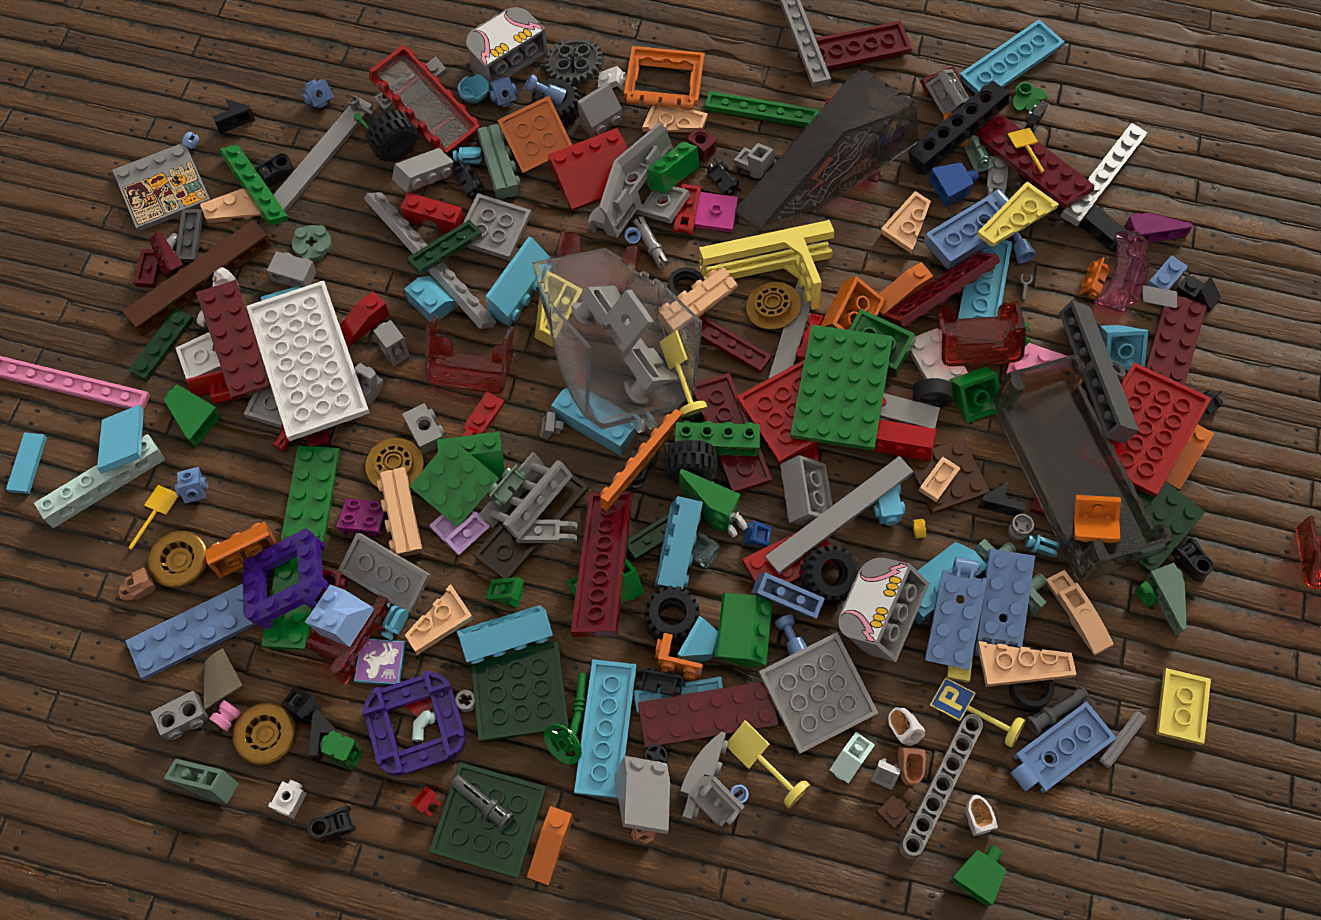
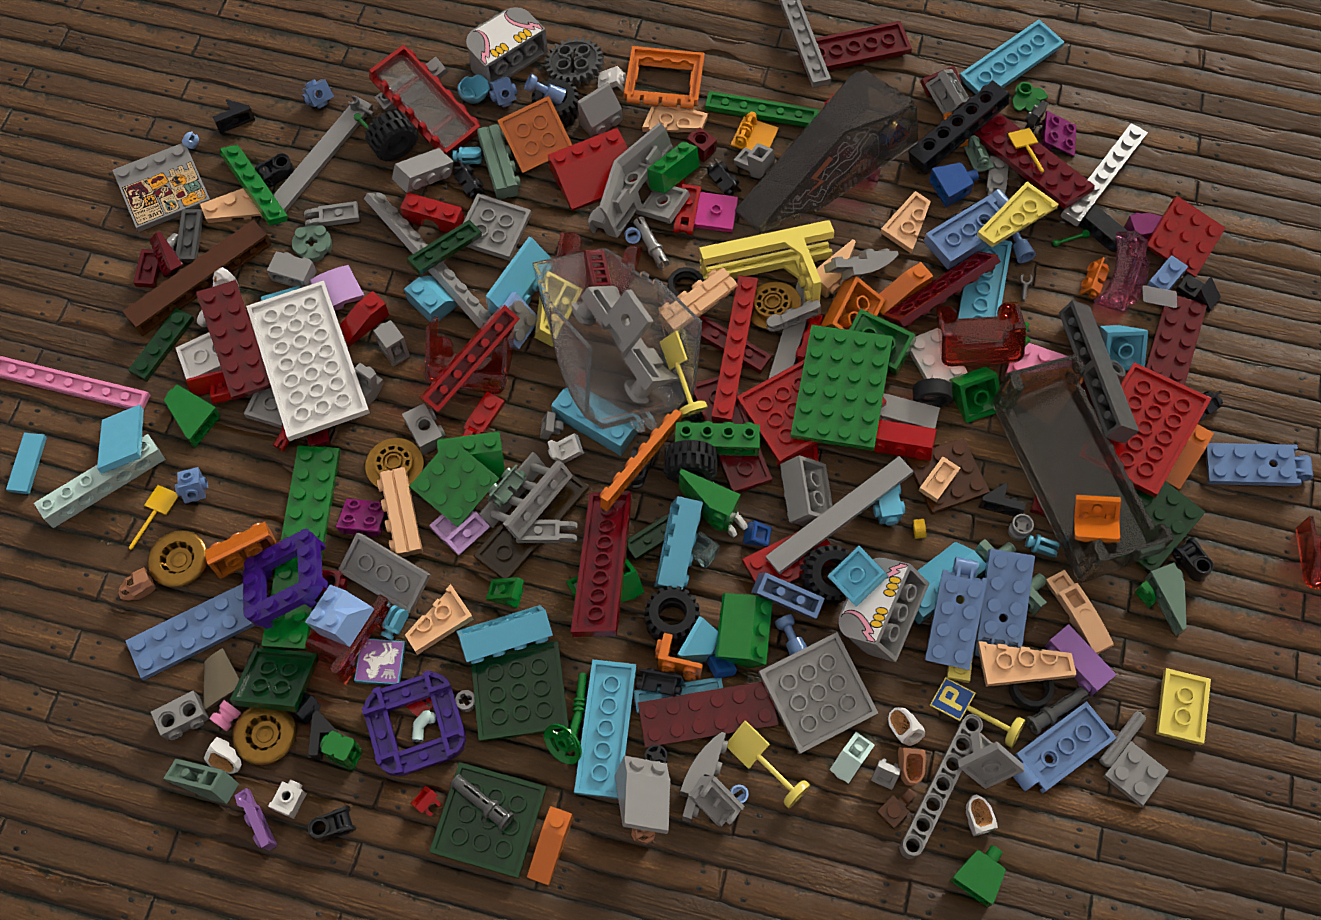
none -> white rock [204,737,242,774]
none -> dark green plate [230,647,319,712]
none -> medium lavender hinge [235,788,277,851]
none -> light grey hinge [304,201,360,226]
none -> lavender slope [309,265,364,310]
none -> red brick [419,305,520,412]
none -> light grey piece [503,292,537,349]
none -> white bracket [548,433,584,464]
none -> dark red slope [584,249,611,287]
none -> blue plate [706,655,737,679]
none -> red plate [711,275,758,422]
none -> light orange hinge [730,112,779,150]
none -> light grey hinge [766,300,821,332]
none -> light nougat slope [817,239,856,298]
none -> light grey slope [824,249,898,280]
none -> medium azure tile [828,546,888,607]
none -> light grey bracket [958,731,1024,789]
none -> magenta hinge [1041,111,1076,157]
none -> medium lavender brick [1045,624,1117,696]
none -> green hinge [1052,230,1090,247]
none -> light grey plate [1103,741,1168,807]
none -> red plate [1144,196,1226,277]
none -> medium blue hinge [1205,443,1313,486]

